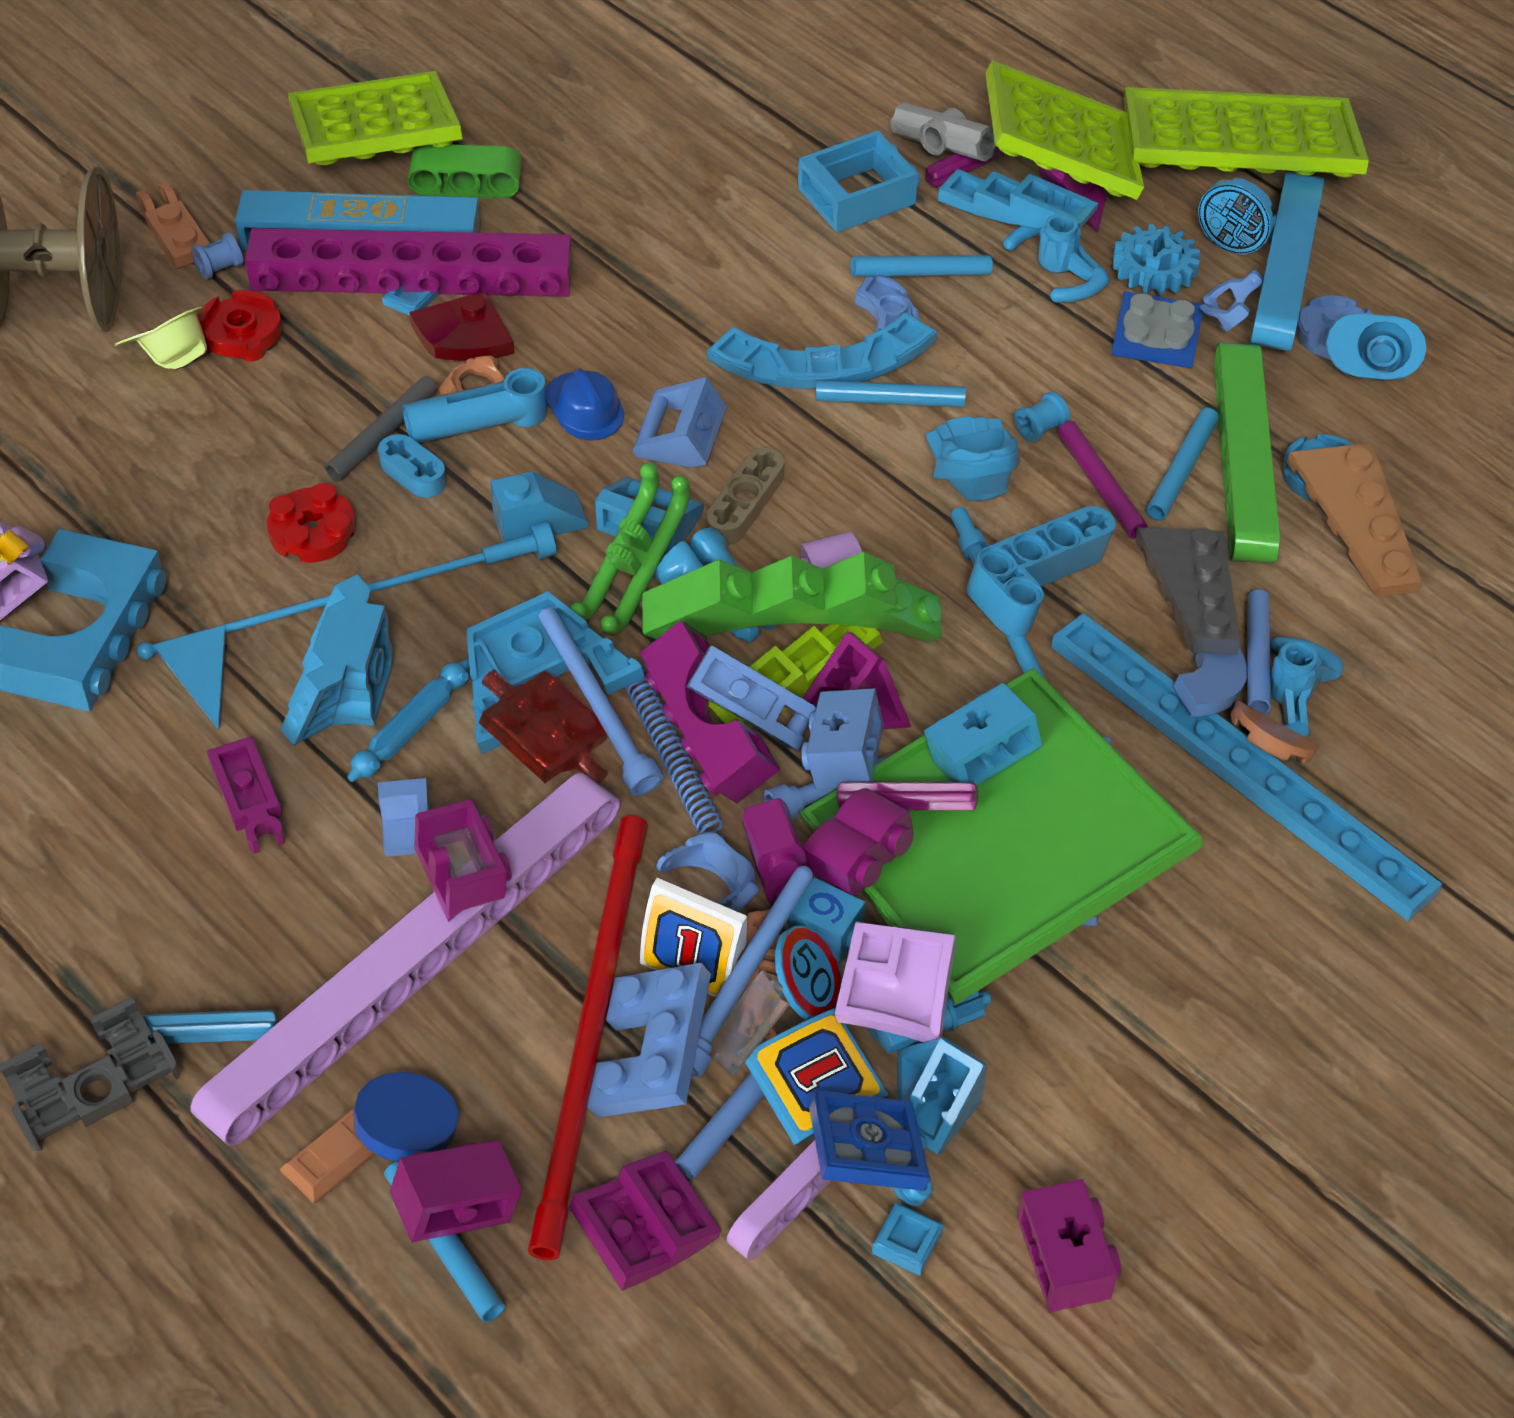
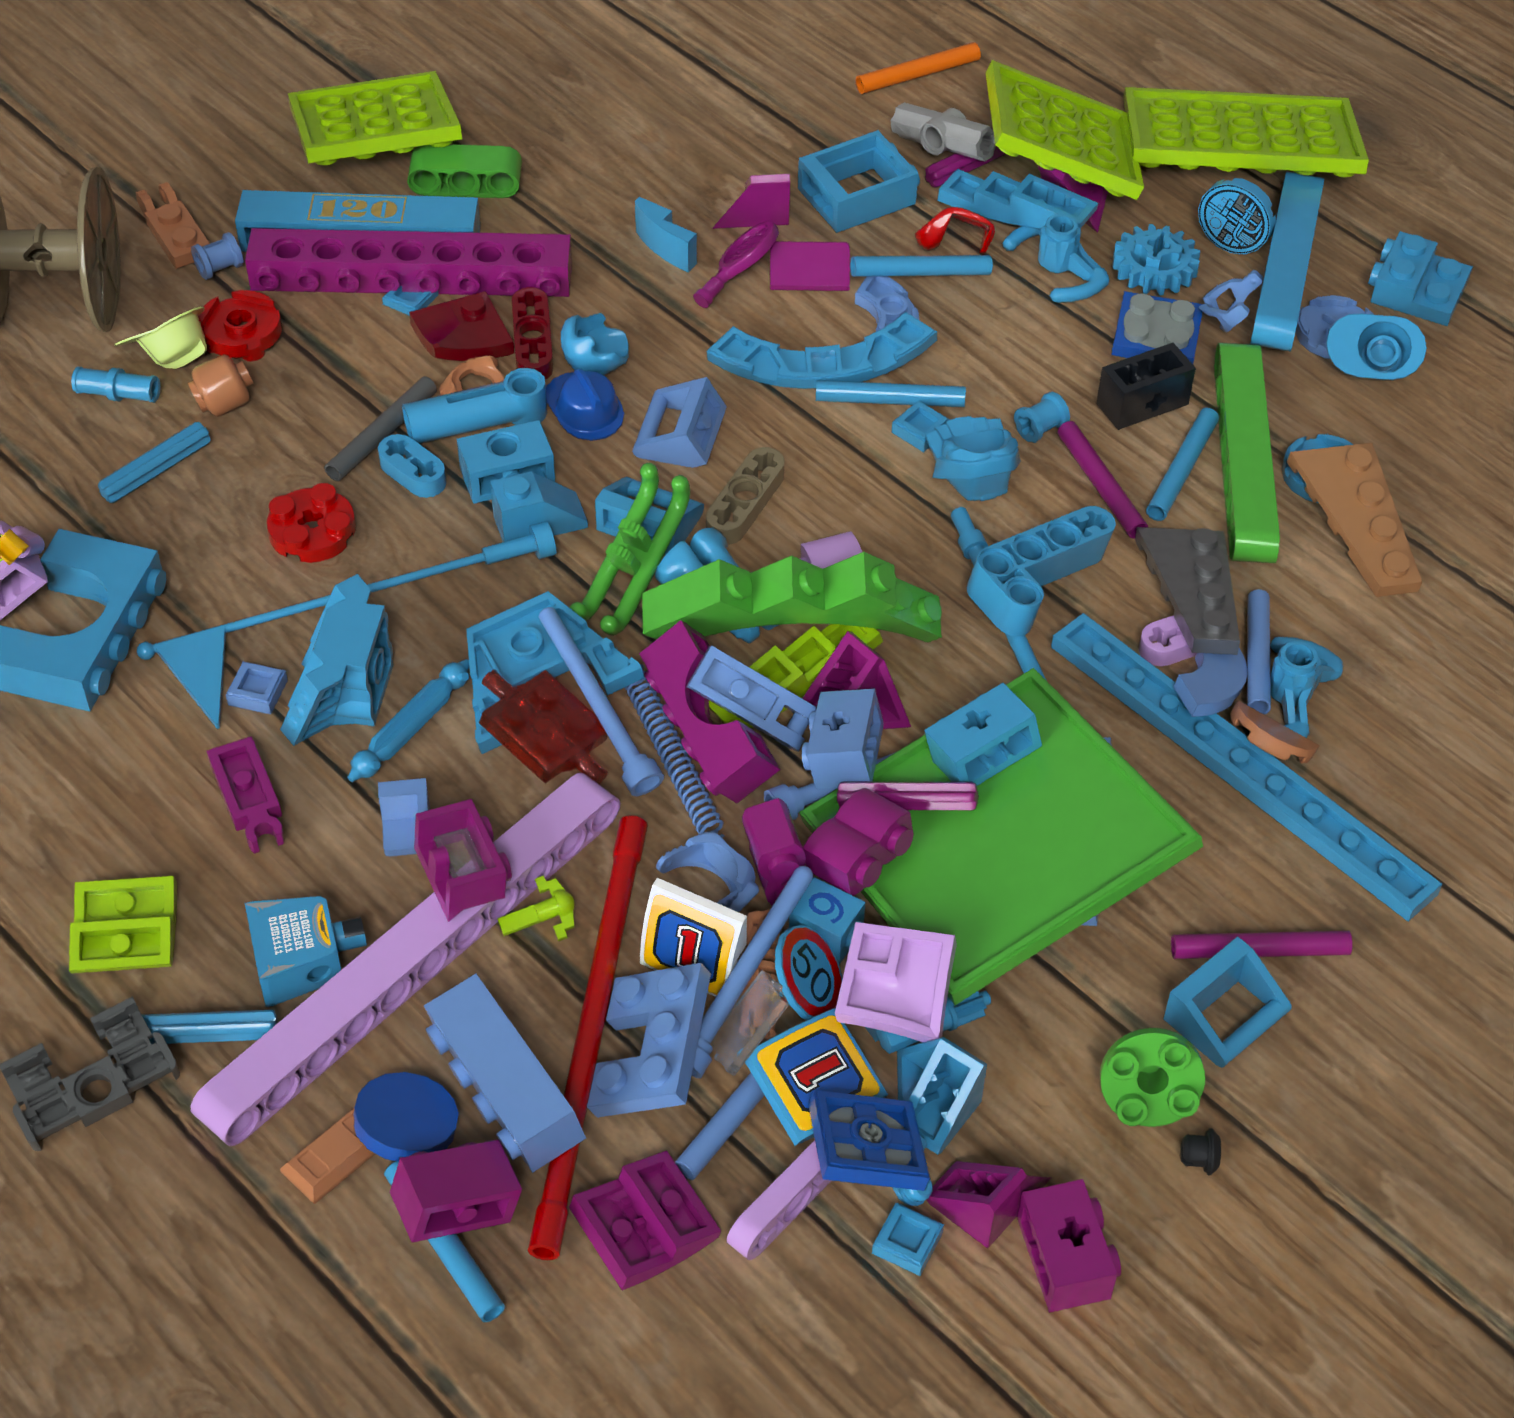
none -> lime slope [69,876,177,973]
none -> dark azure pin [71,366,161,403]
none -> dark azure axle [98,422,211,503]
none -> nougat head [188,354,254,417]
none -> medium blue tile [226,661,288,715]
none -> dark azure torso [245,896,367,1007]
none -> medium blue brick [424,974,586,1173]
none -> dark azure brick [457,420,555,504]
none -> lime piece [497,875,575,941]
none -> dark red beam [512,287,553,380]
none -> dark azure hair [560,313,629,375]
none -> dark azure slope [635,197,697,273]
none -> magenta piece [693,221,779,308]
none -> magenta slope [712,174,790,229]
none -> magenta slope [770,241,850,291]
none -> orange piece [856,42,981,94]
none -> dark azure tile [891,401,950,453]
none -> red piece [915,207,995,254]
none -> magenta slope [927,1161,1052,1248]
none -> black brick [1096,342,1196,430]
none -> bright green plate [1100,1028,1205,1127]
none -> lavender beam [1139,615,1197,666]
none -> dark azure tile [1163,936,1292,1068]
none -> magenta piece [1171,930,1352,959]
none -> black piece [1181,1128,1221,1175]
none -> dark azure plate [1368,231,1473,326]

